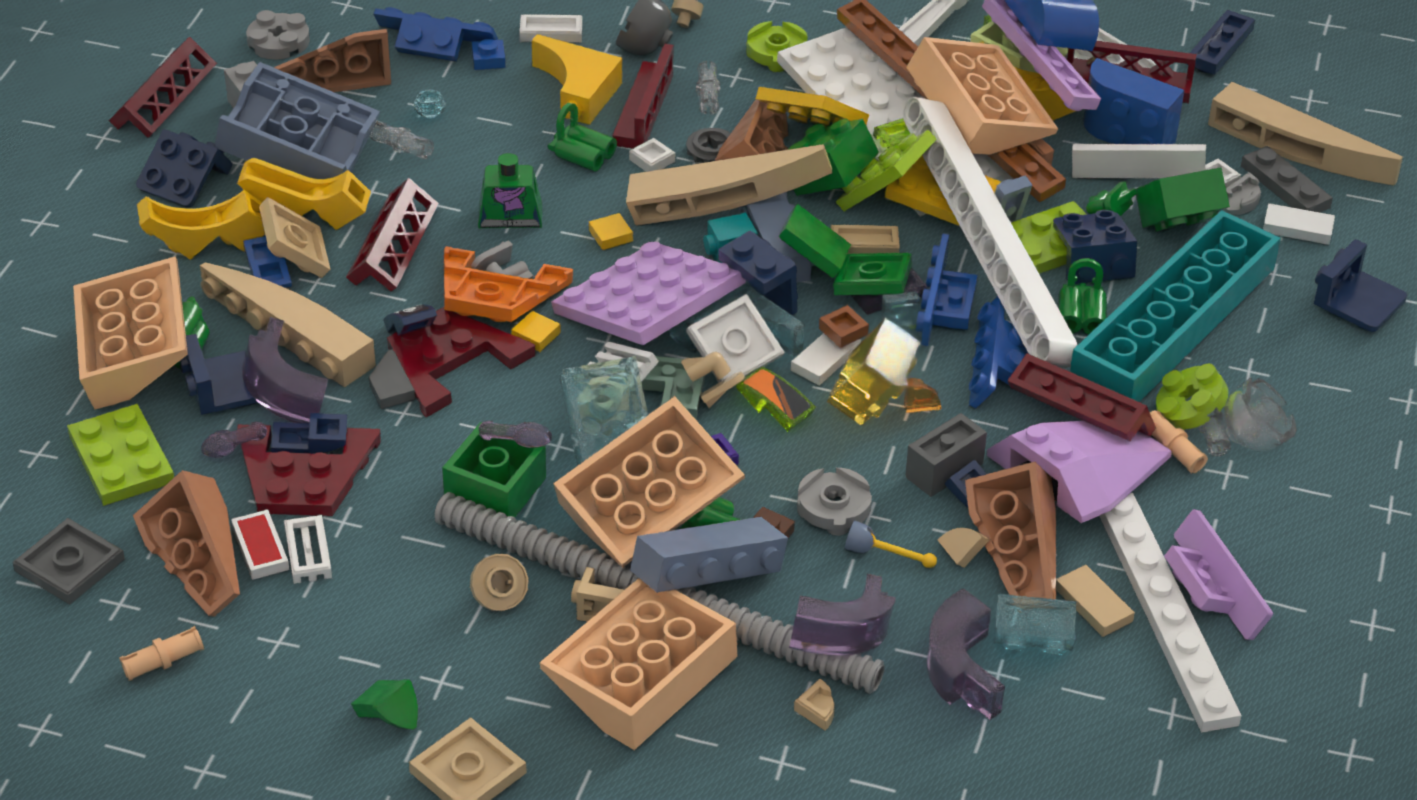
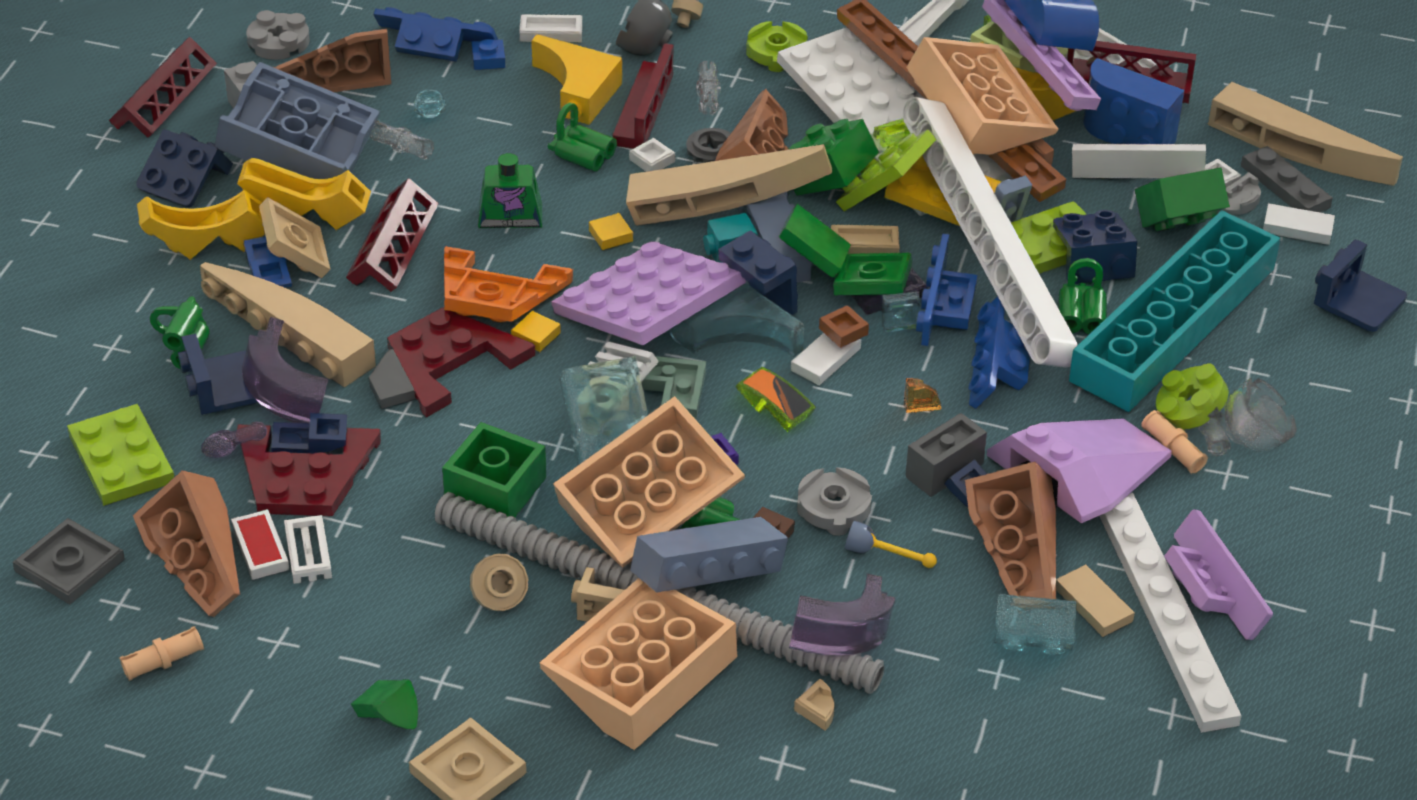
light nougat slope [73,256,188,410] -> none
dark blue slope [383,304,437,336] -> none
light grey piece [471,240,534,279] -> none
piece [478,421,552,447] -> none
tan piece [681,352,745,408] -> none
white tile [686,294,785,383] -> none
yellow plate [755,87,869,126] -> none
clear yellow piece [827,318,920,426] -> none
clear purple arch [927,588,1005,720] -> none
tan tile [938,528,989,568] -> none
dark red fence [1008,353,1156,442] -> none
green piece [1086,181,1137,216] -> none
dark blue plate [1186,10,1255,75] -> none

